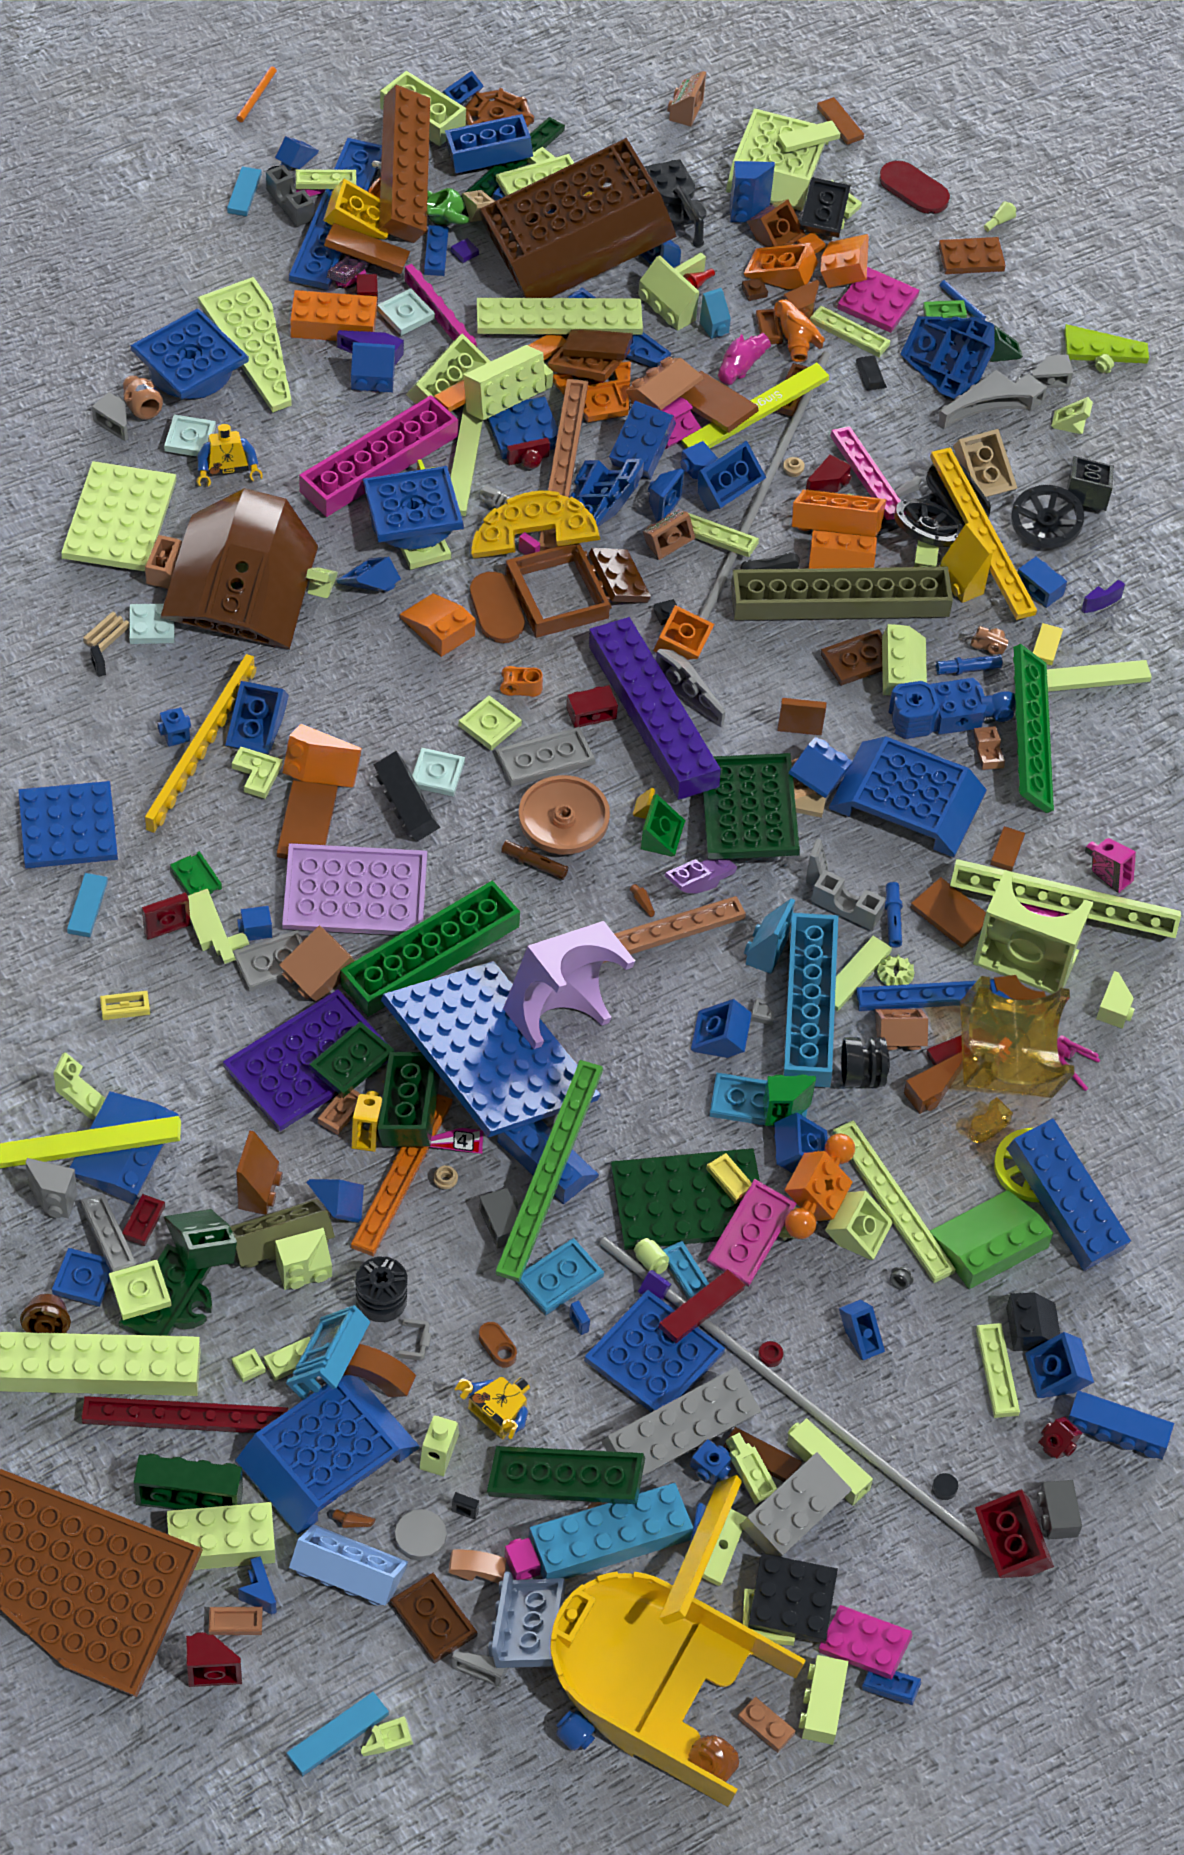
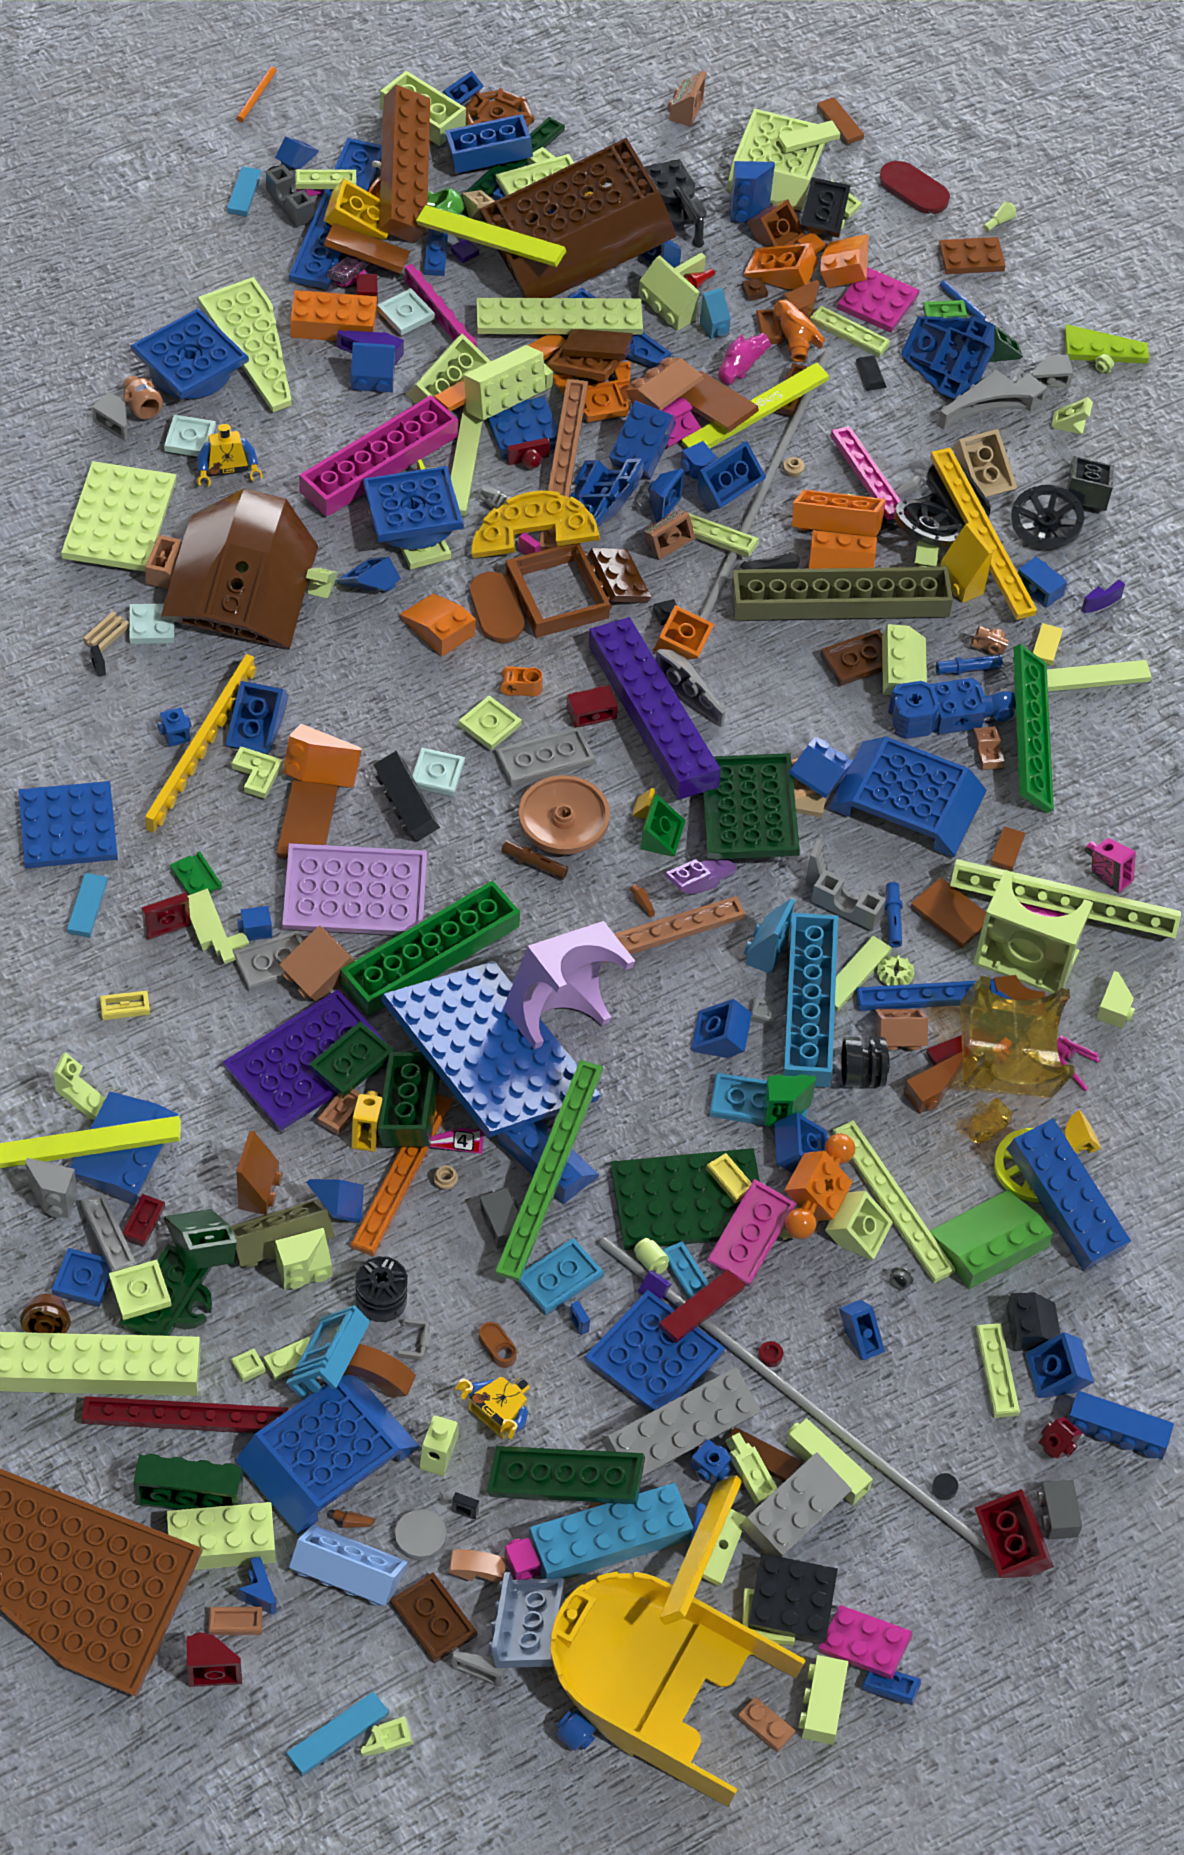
dark orange hair [688,1735,740,1782] -> none
dark orange tile [777,698,827,736] -> none
dark red slope [806,454,852,493] -> none
none -> neon yellow tile [416,205,566,267]
none -> yellow brick [1065,1110,1101,1153]

